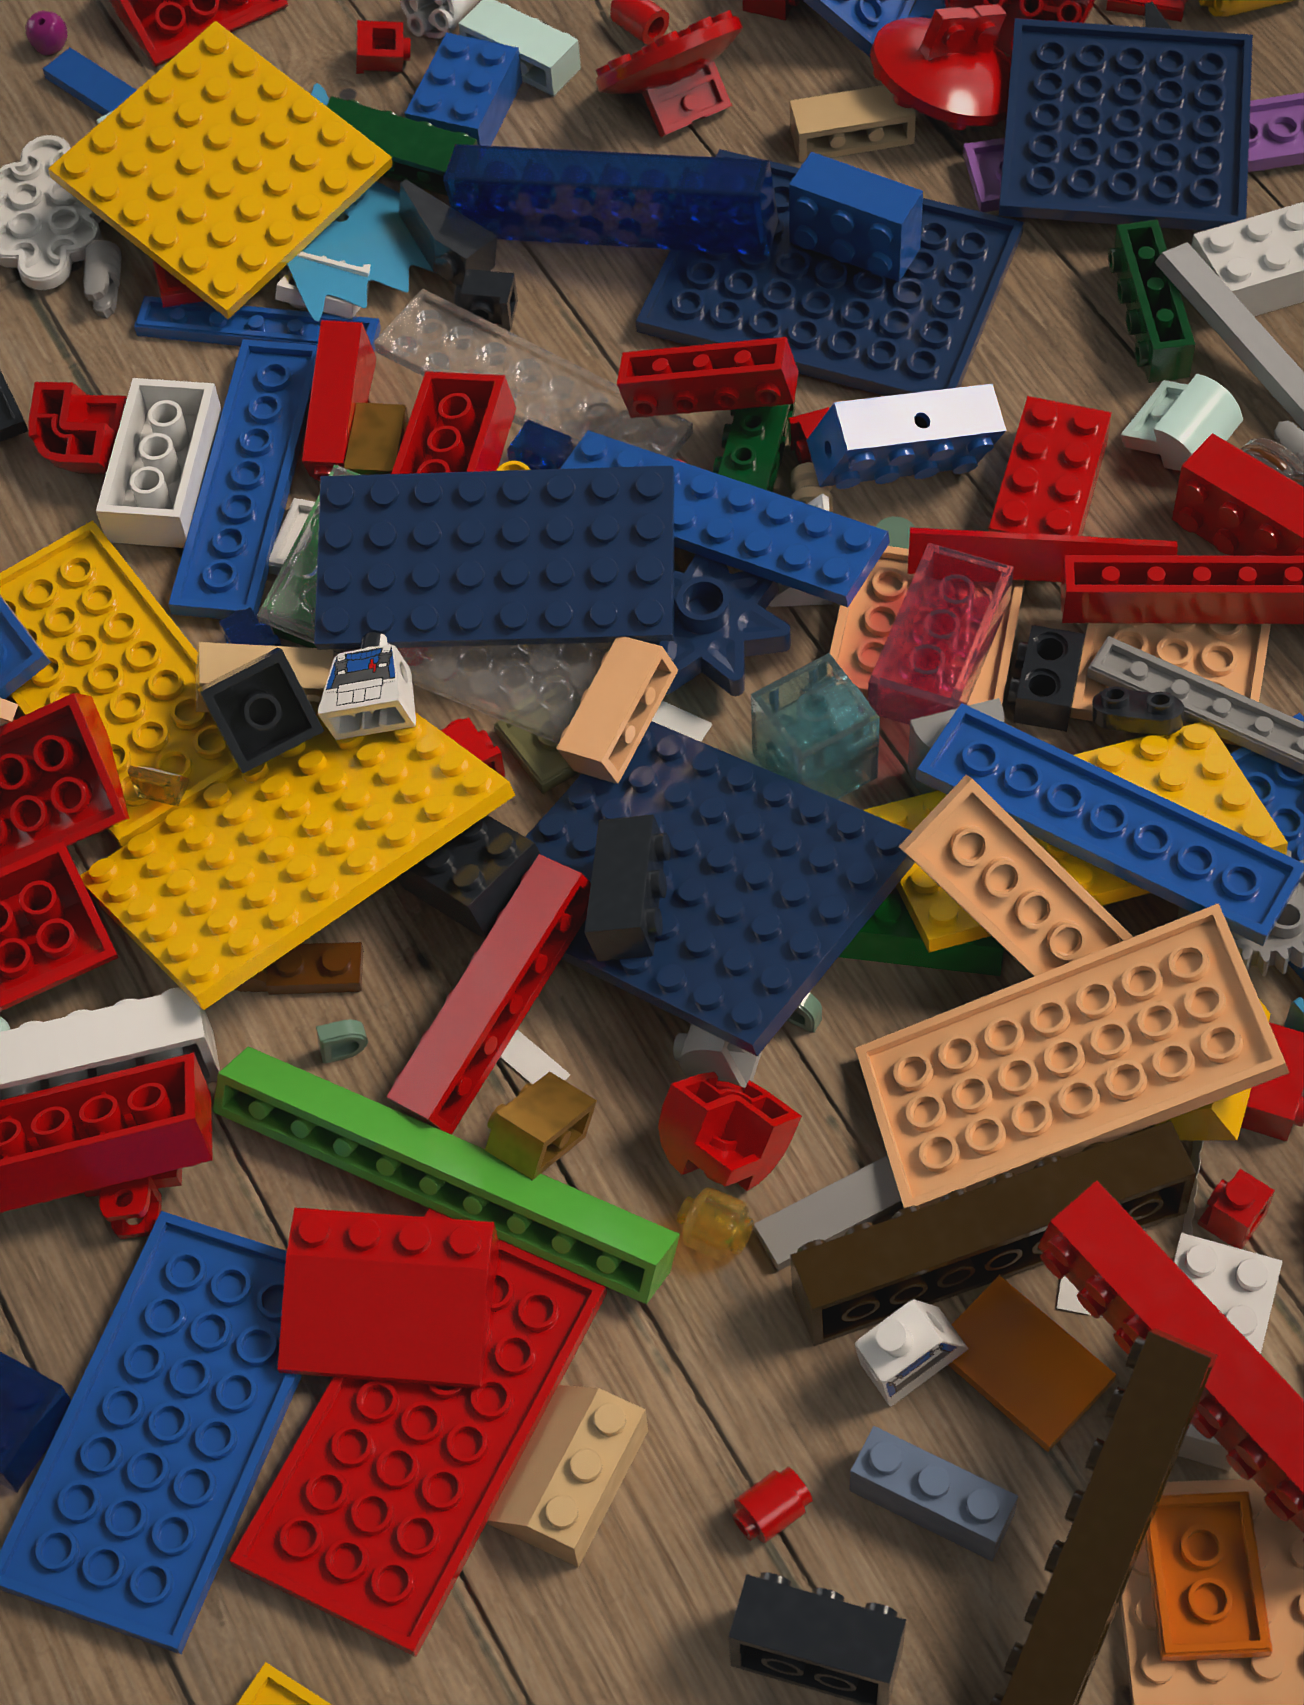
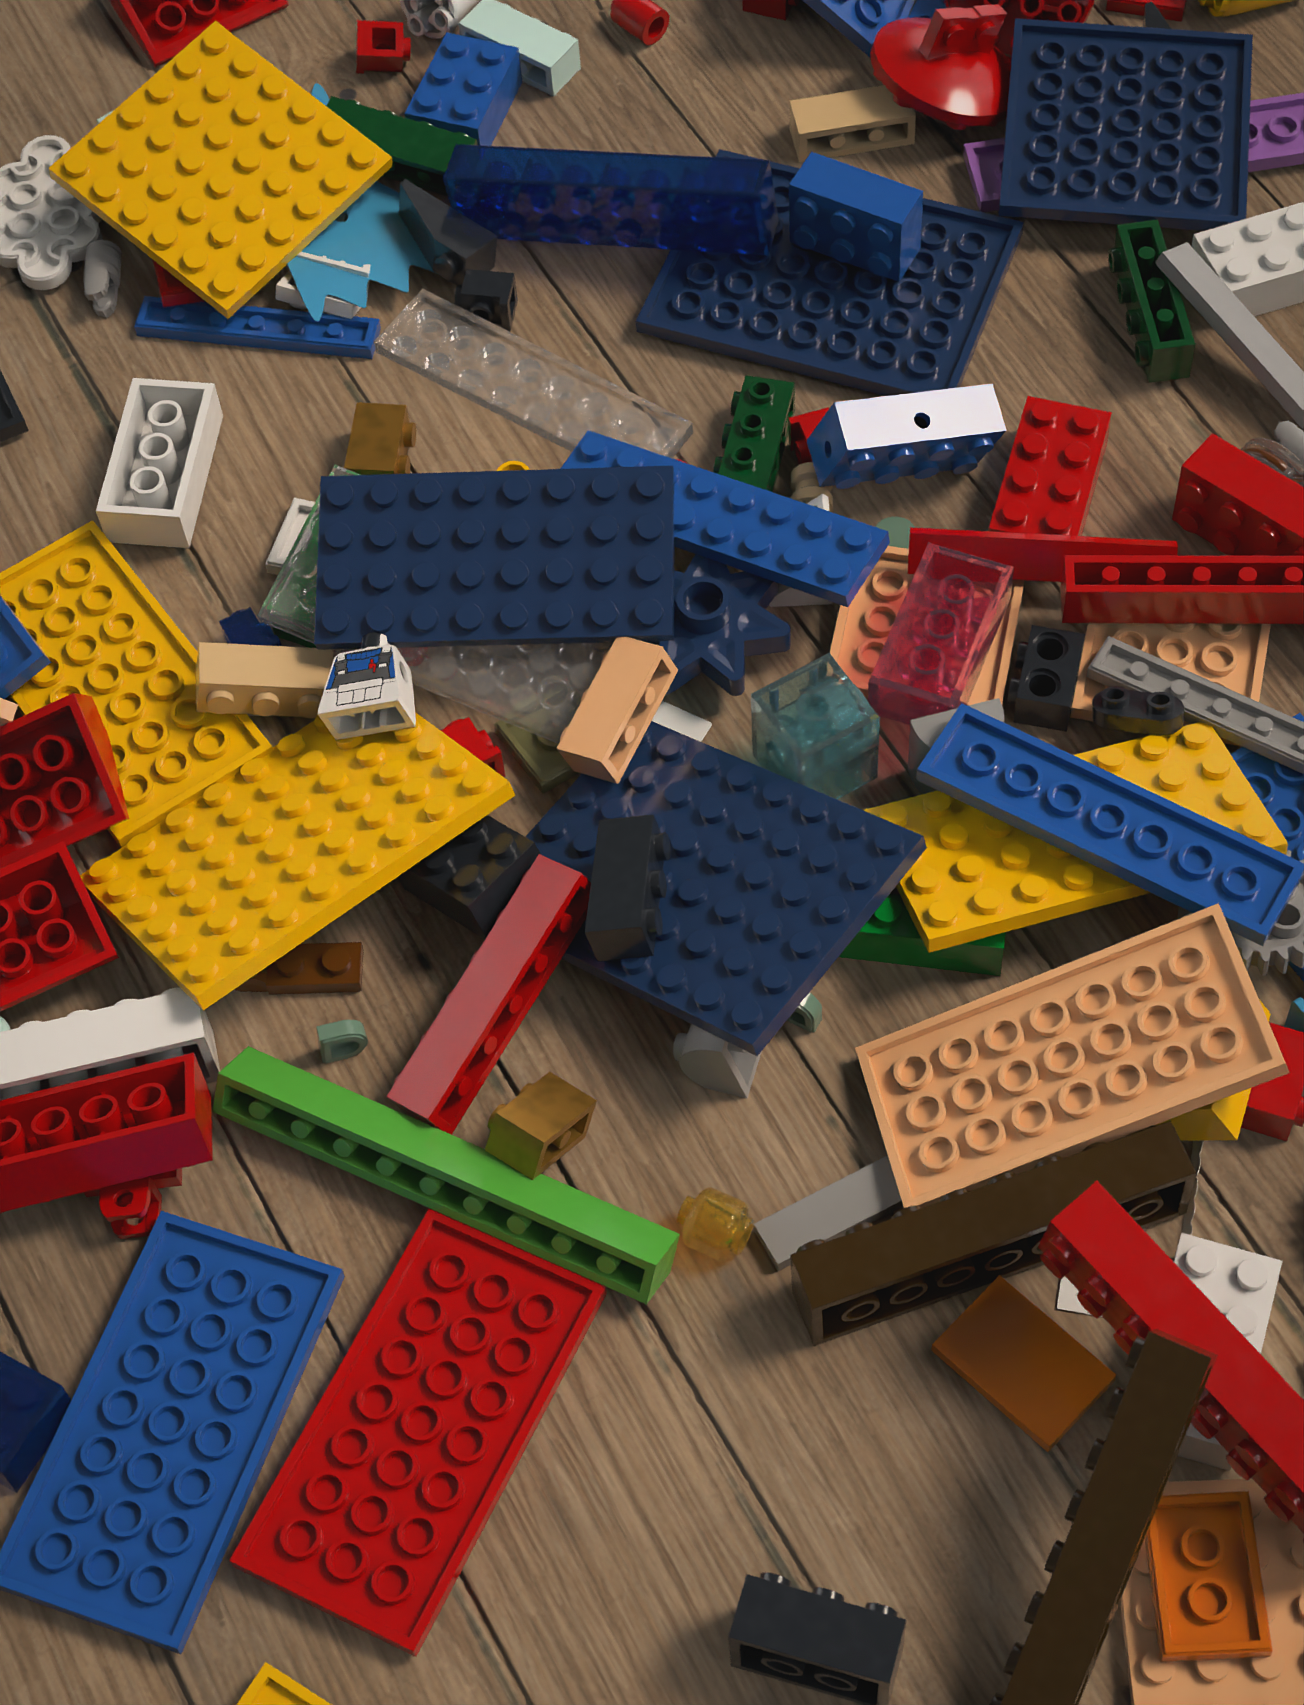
magenta piece [25,11,68,56] -> none
red brick [28,382,127,474] -> none
blue tile [43,47,136,116] -> none
clear yellow slope [128,766,189,806] -> none
blue plate [168,339,318,622] -> none
black brick [197,647,324,773] -> none
red slope [278,1207,500,1389] -> none
red slope [302,320,377,481] -> none
red brick [391,371,516,474] -> none
tan slope [487,1385,648,1568] -> none
white sticker [500,1030,570,1084] -> none
clear blue brick [507,419,573,470] -> none
red bracket [595,10,743,137] -> none
red brick [617,337,799,418] -> none
red brick [658,1072,802,1191] -> none
red brick [732,1467,813,1544] -> none
sand blue brick [850,1426,1018,1561] -> none
white torso [854,1300,969,1407] -> none
light nougat plate [899,775,1133,977] -> none
light aqua brick [1121,374,1243,471] -> none
red brick [1197,1168,1275,1249] -> none

